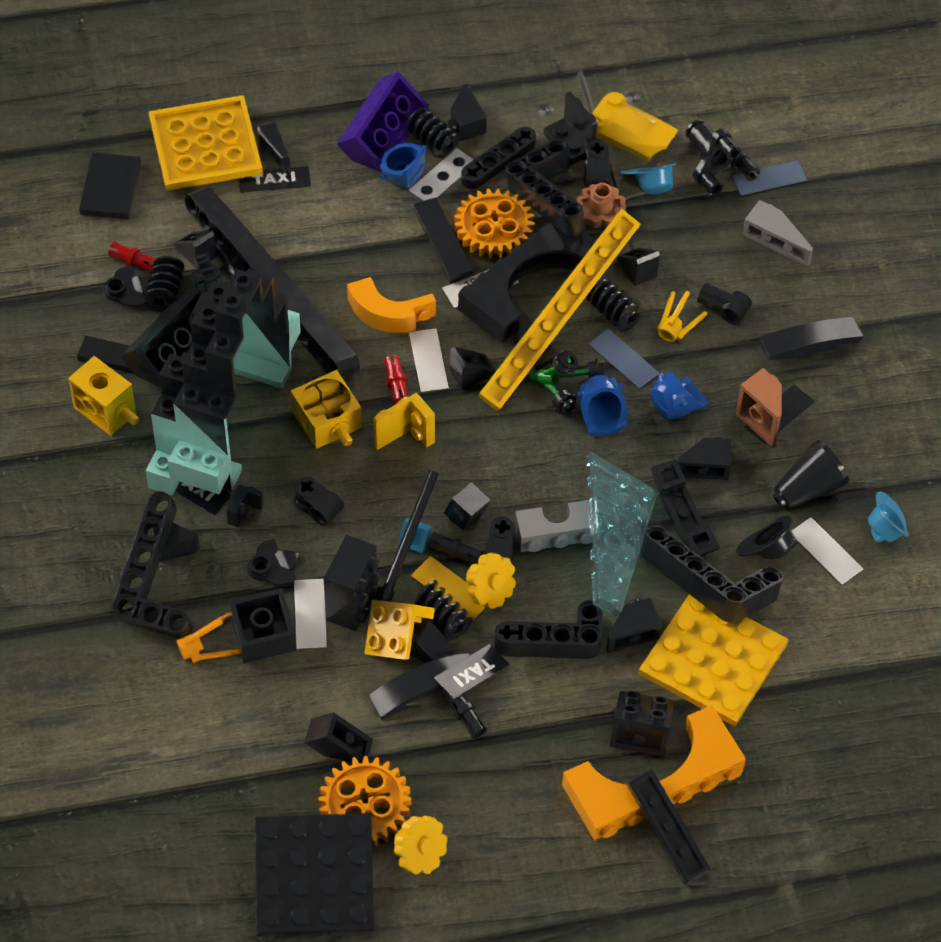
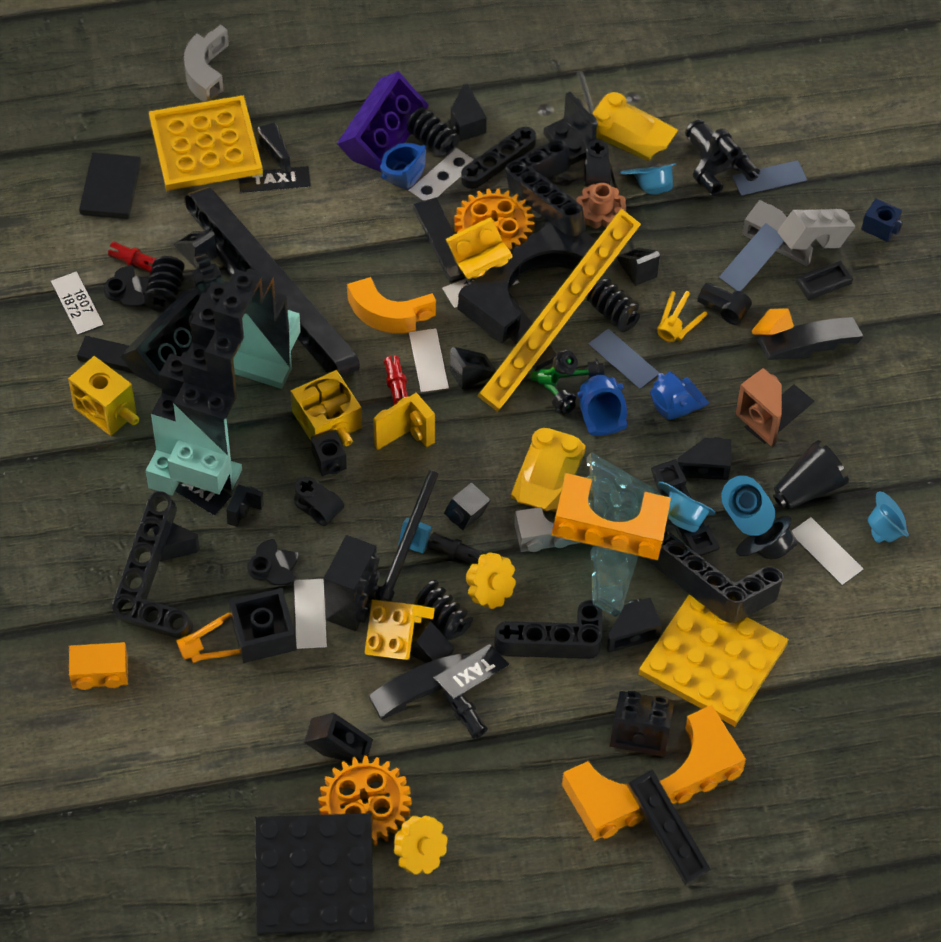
yellow sticker [411,556,486,620] -> none
black piece [485,517,515,564] -> none
none -> white sticker [51,272,104,334]
none -> light orange brick [69,642,128,690]
none -> light grey arch [184,25,229,102]
none -> black brick [311,430,347,476]
none -> yellow bracket [446,217,513,279]
none -> yellow slope [511,428,586,512]
none -> light orange arch [551,473,671,560]
none -> dark azure piece [658,482,716,533]
none -> sand blue sticker [719,223,784,292]
none -> dark azure piece [721,476,775,536]
none -> light orange slope [751,308,794,335]
none -> light grey arch [777,209,856,249]
none -> black tile [796,261,853,301]
none -> dark blue brick [861,198,903,242]

